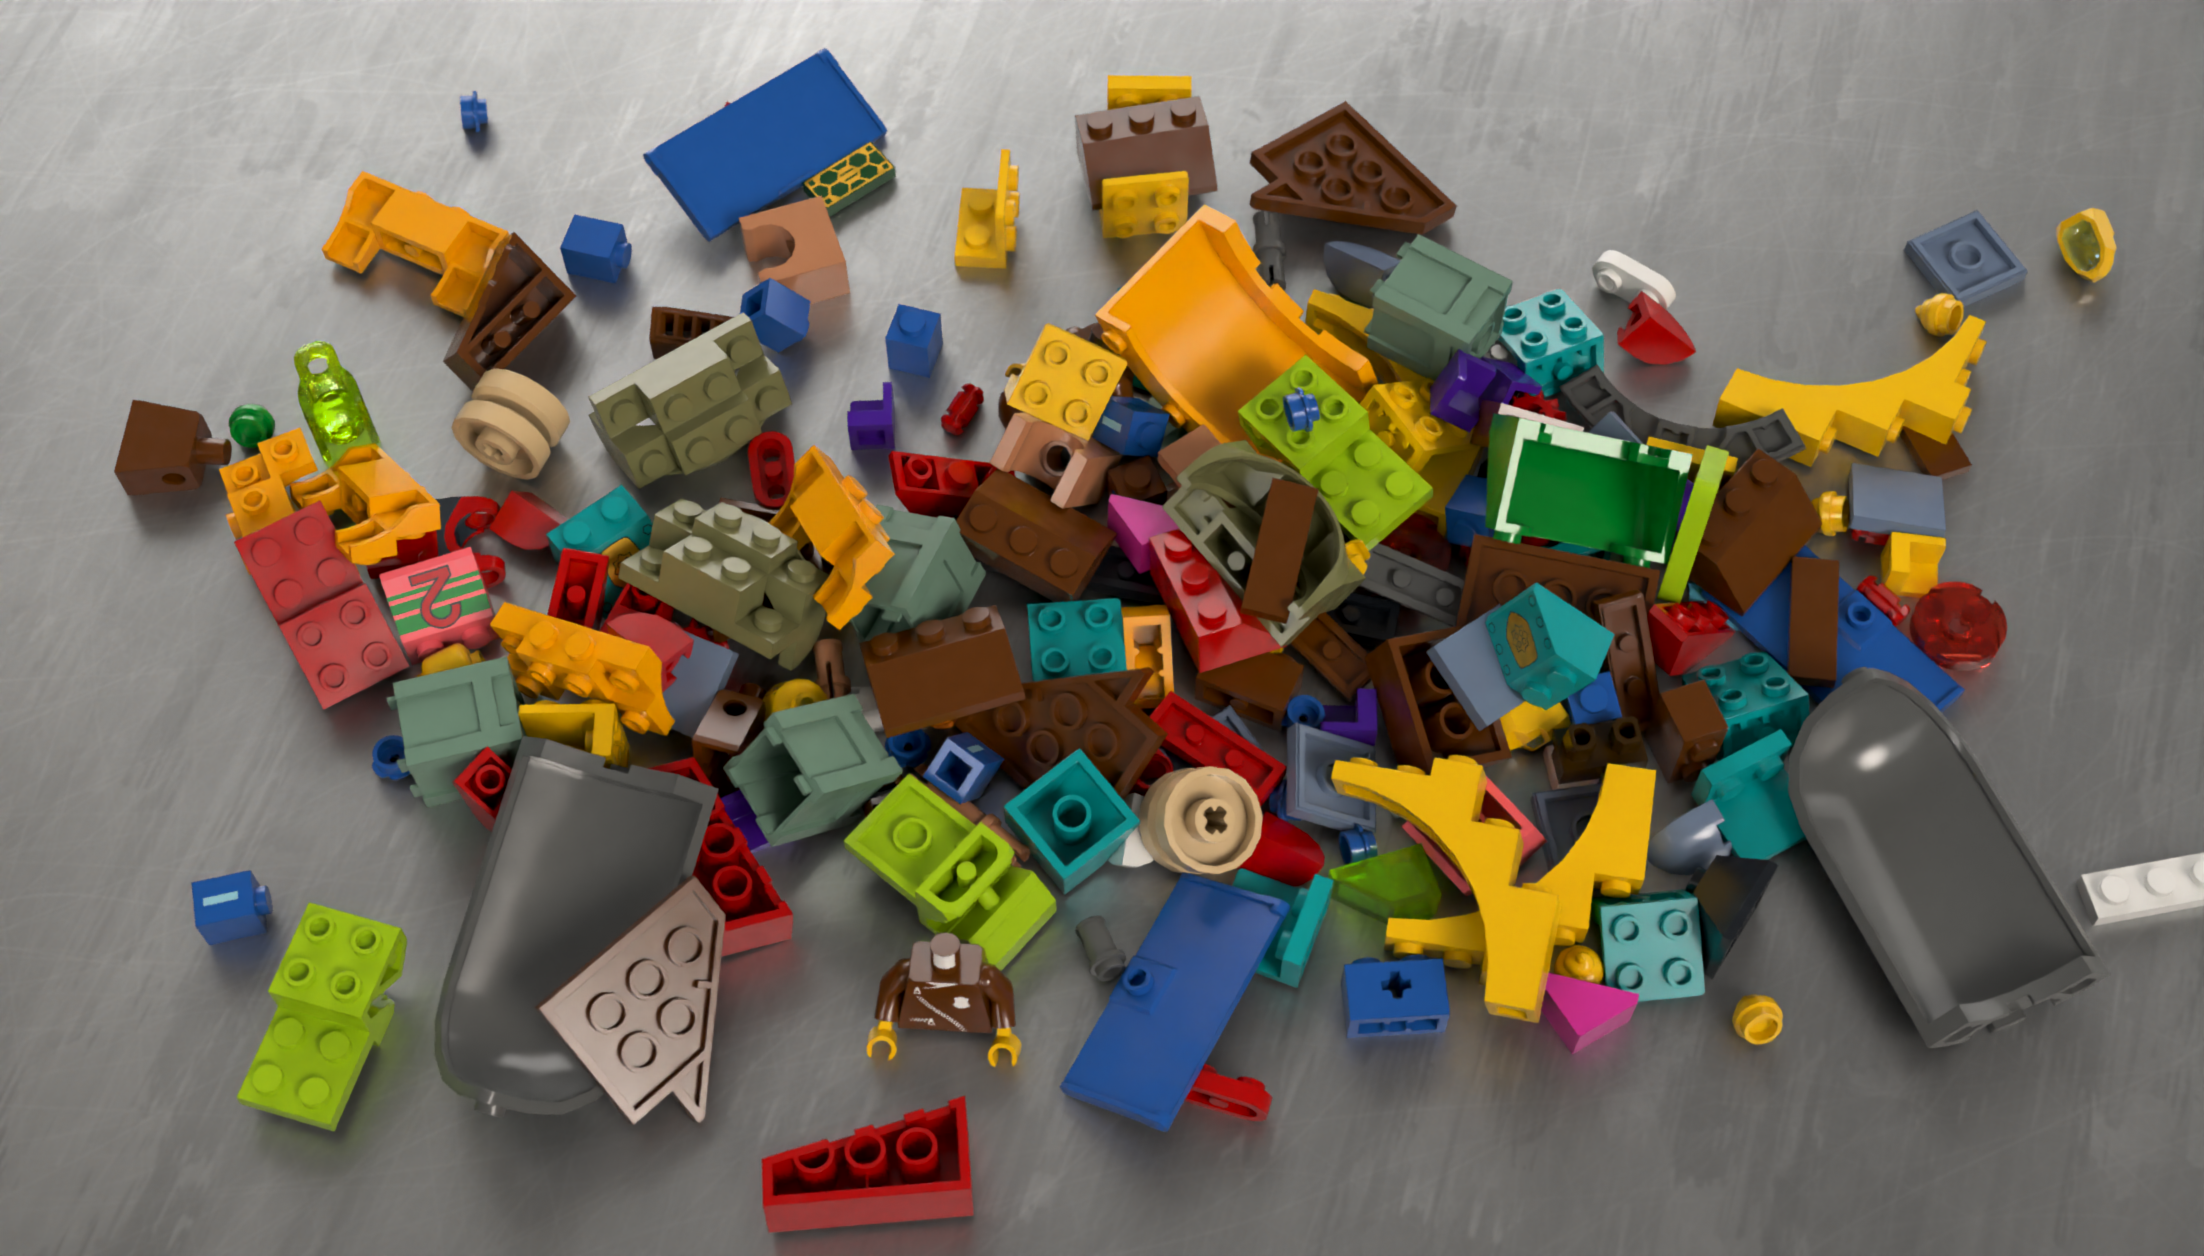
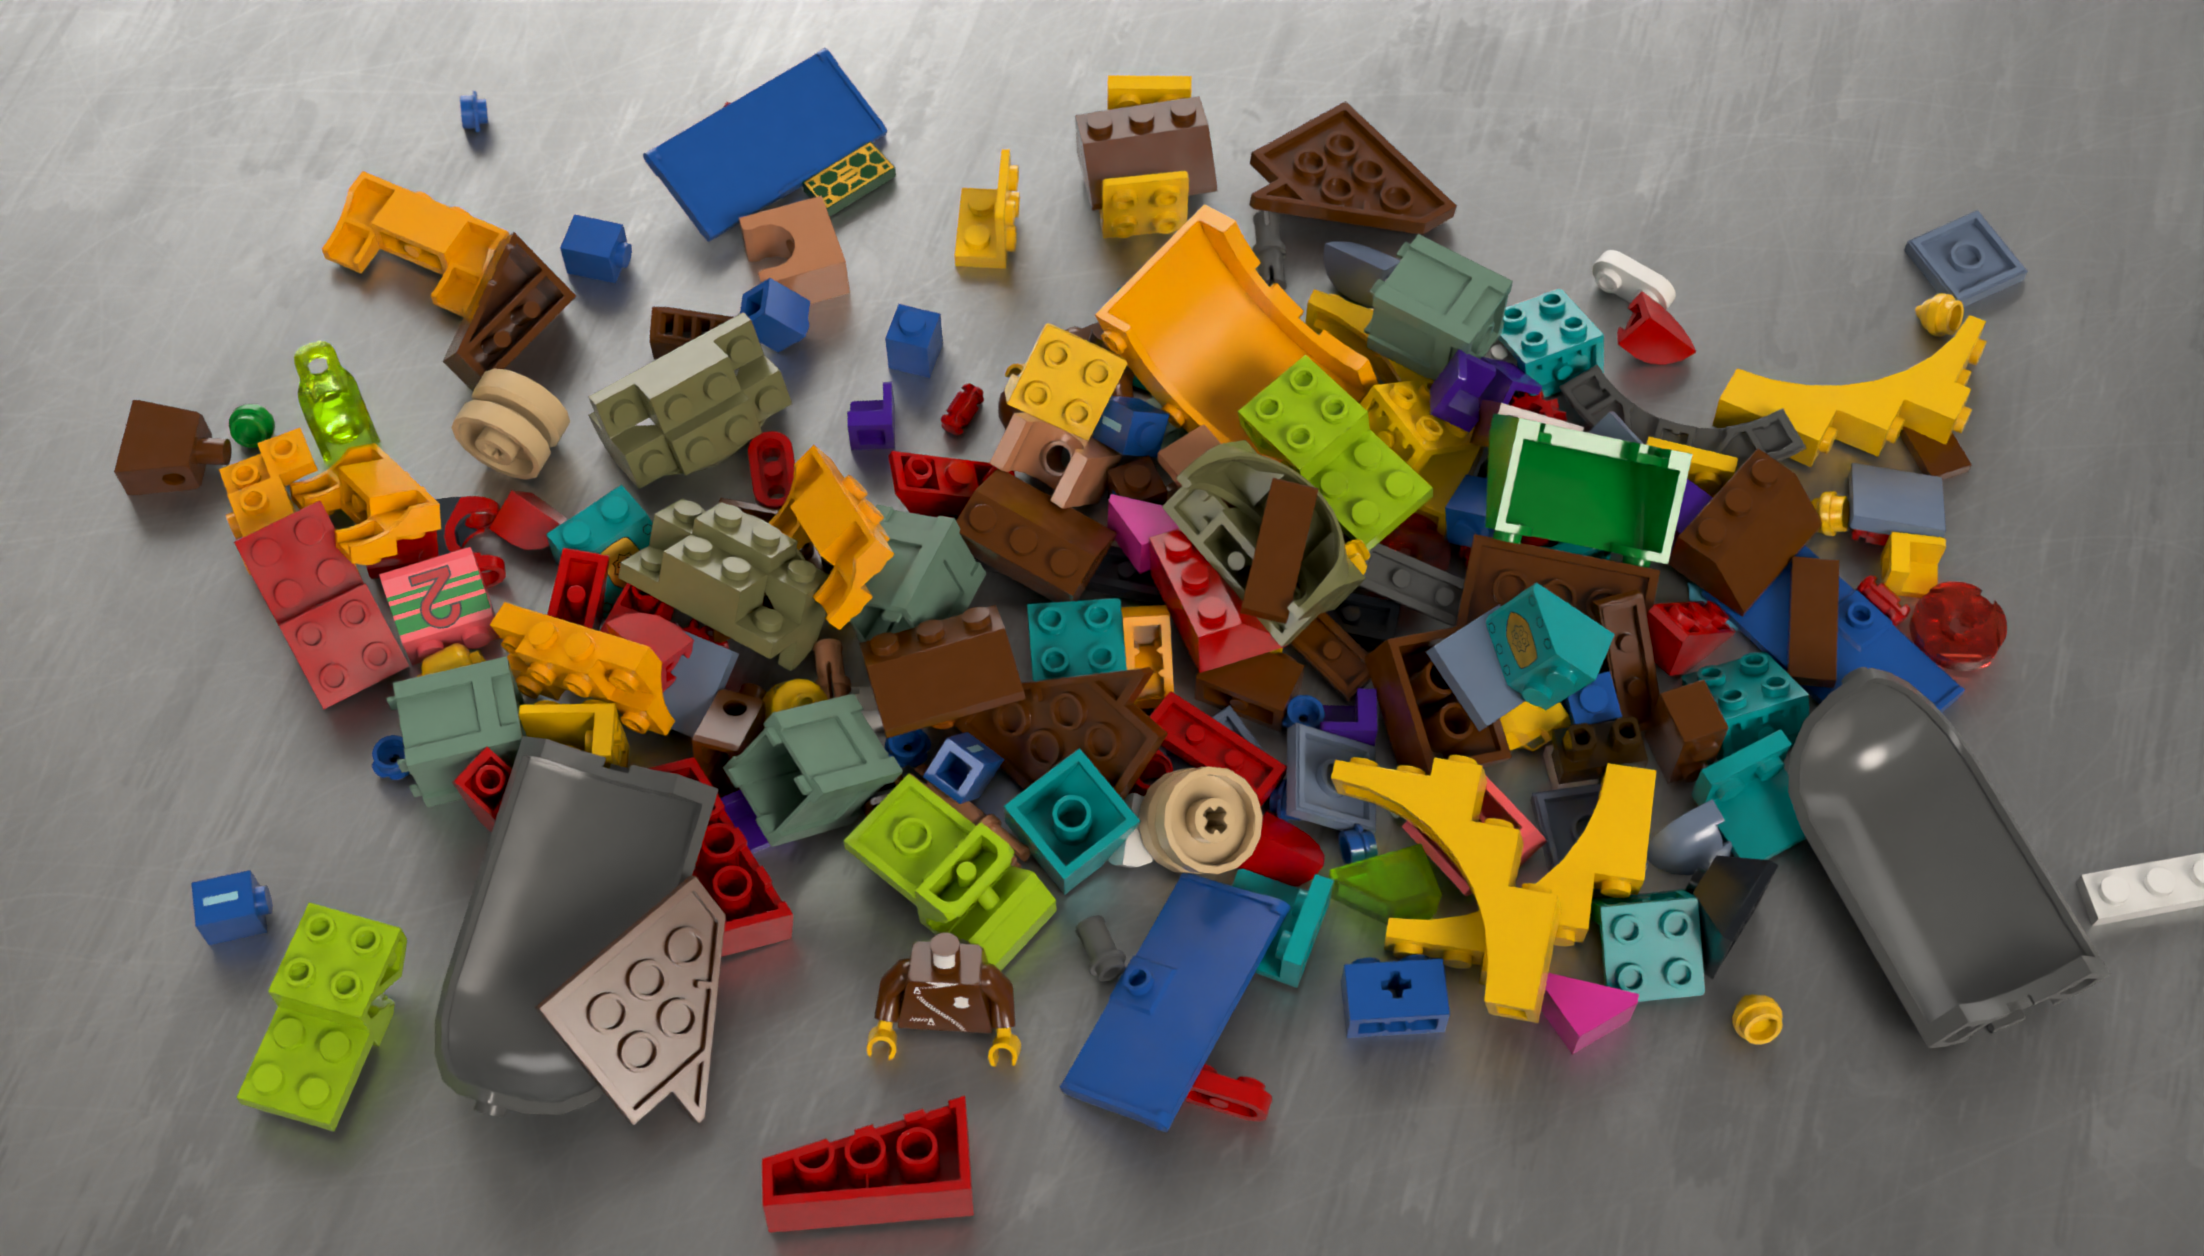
blue plate [1283,387,1320,432] -> none
yellow plate [1554,945,1604,985] -> none
lime beam [1657,445,1729,604] -> none
rock [2056,207,2117,283] -> none

